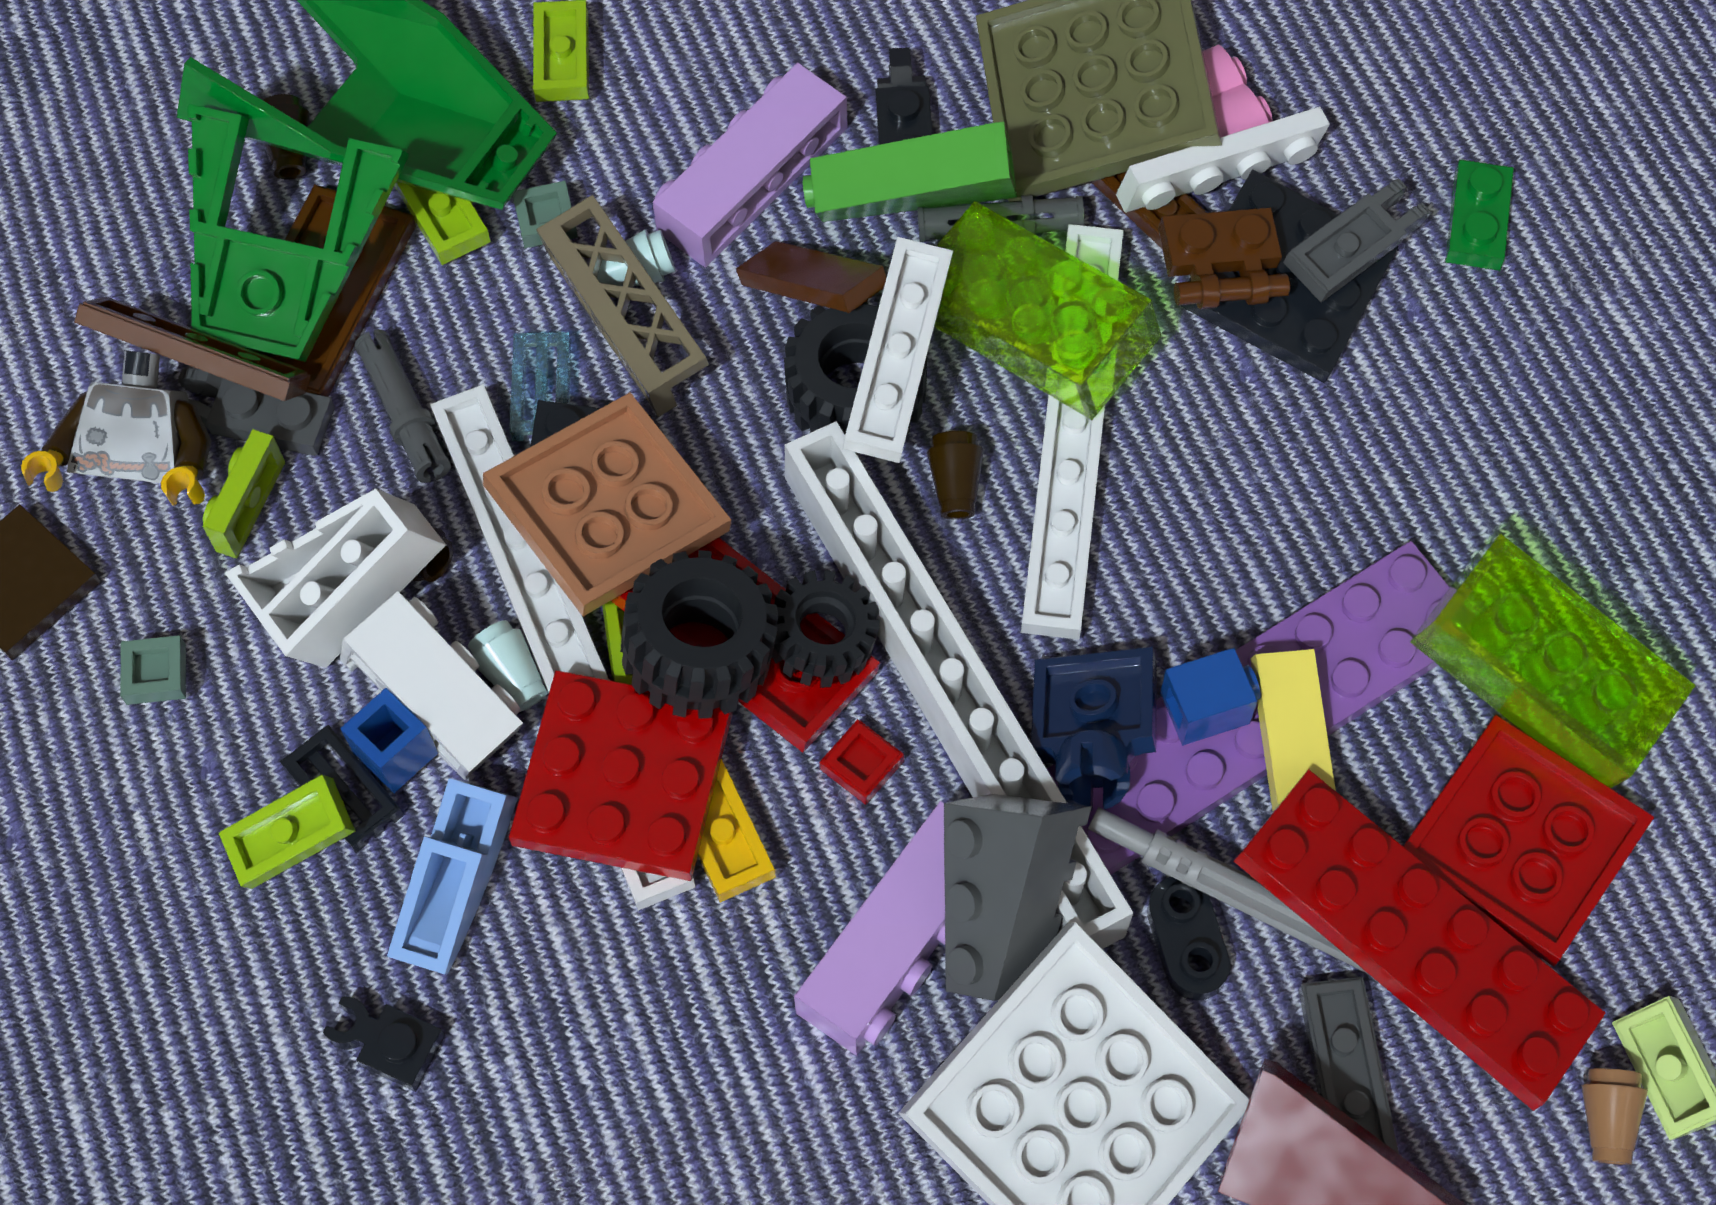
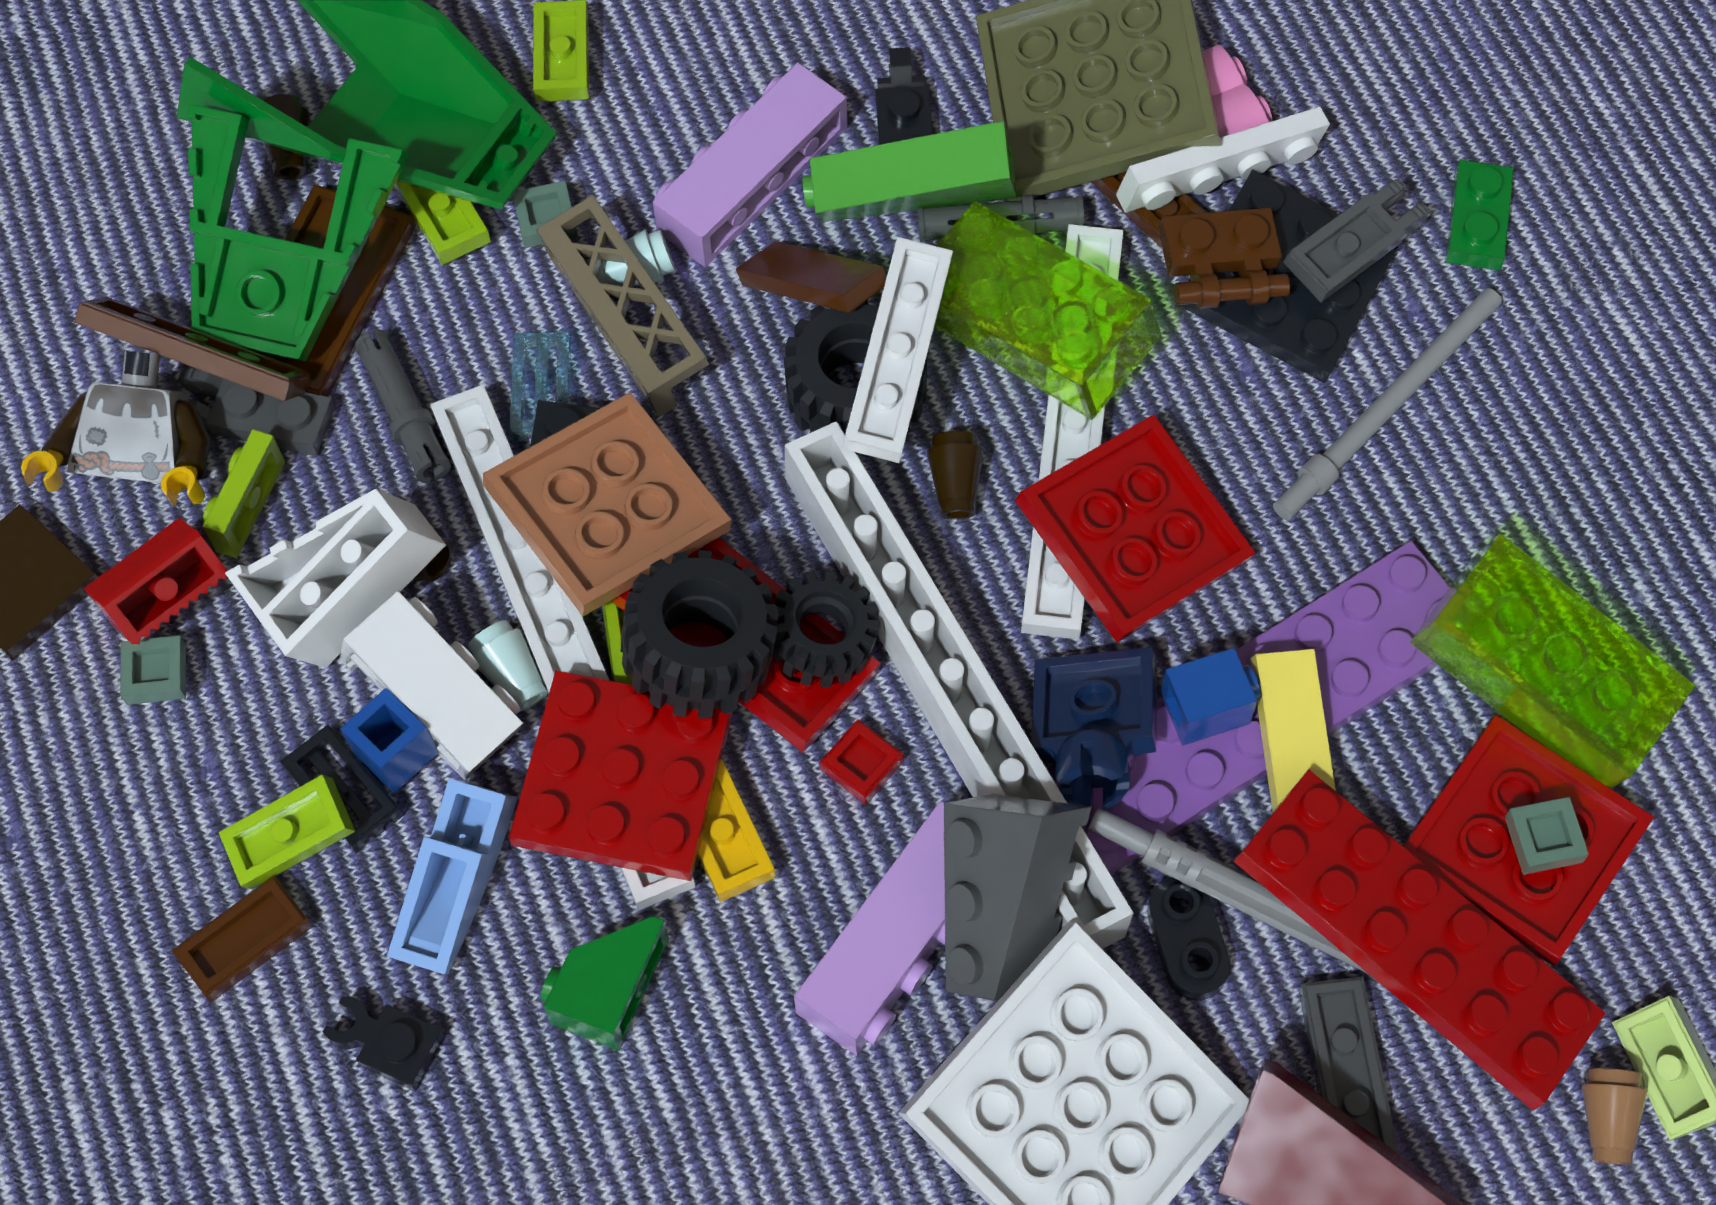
none -> red brick [84,517,227,645]
none -> reddish brown tile [171,876,313,1003]
none -> green slope [541,916,669,1051]
none -> red plate [1014,414,1256,643]
none -> light grey bar [1273,288,1502,520]
none -> sand green plate [1505,797,1589,875]

